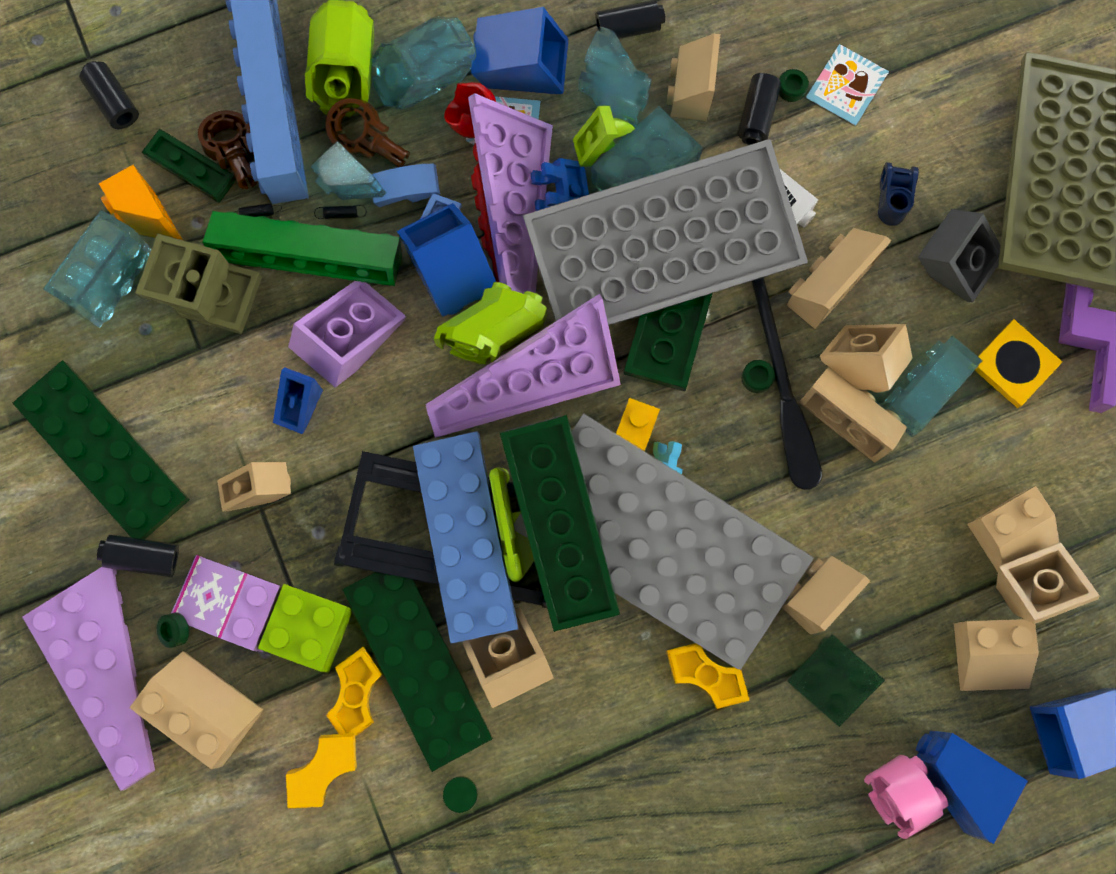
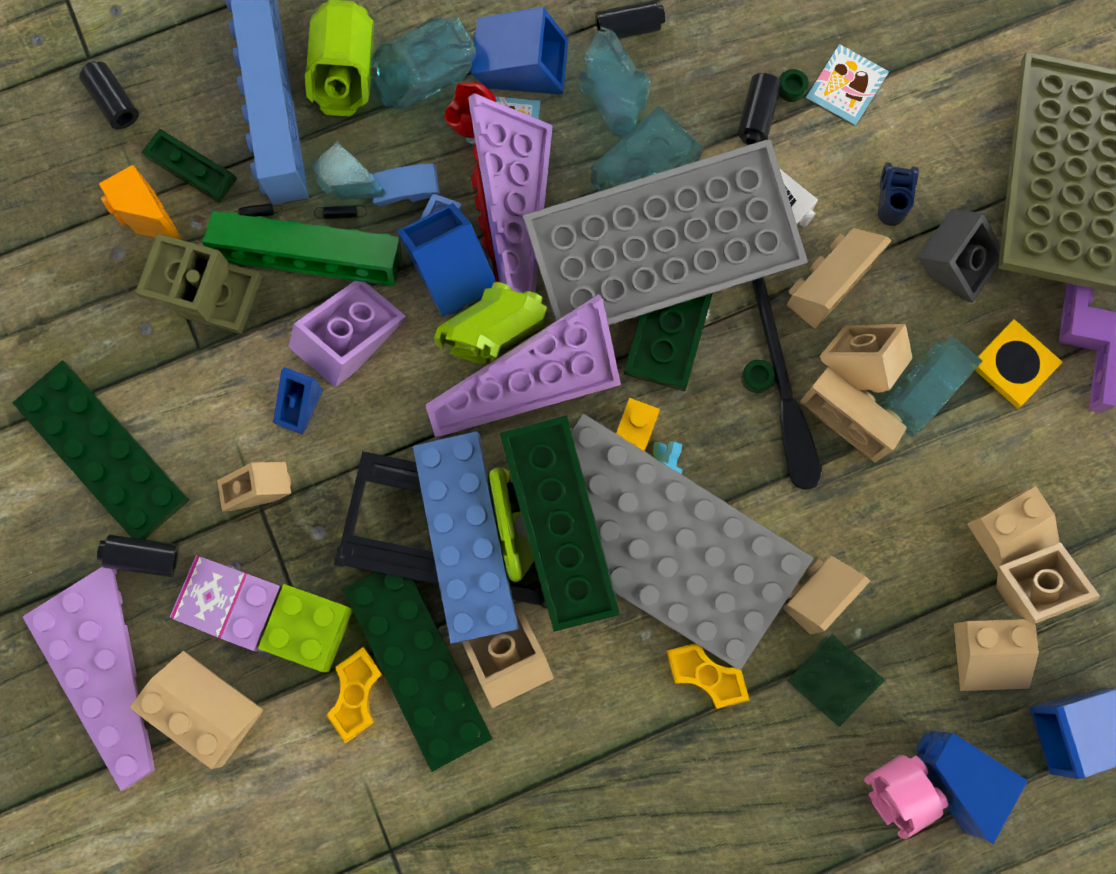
clear light blue brick [43,210,151,328] -> none
dark green tile [157,612,189,648] -> none
reddish brown pin [198,110,258,189] -> none
yellow tile [286,733,357,809] -> none
reddish brown pin [326,98,410,168] -> none
dark green tile [443,776,478,813] -> none
blue plate [530,158,589,211] -> none
lime tile [573,106,635,167] -> none
tan slope [666,33,721,121] -> none

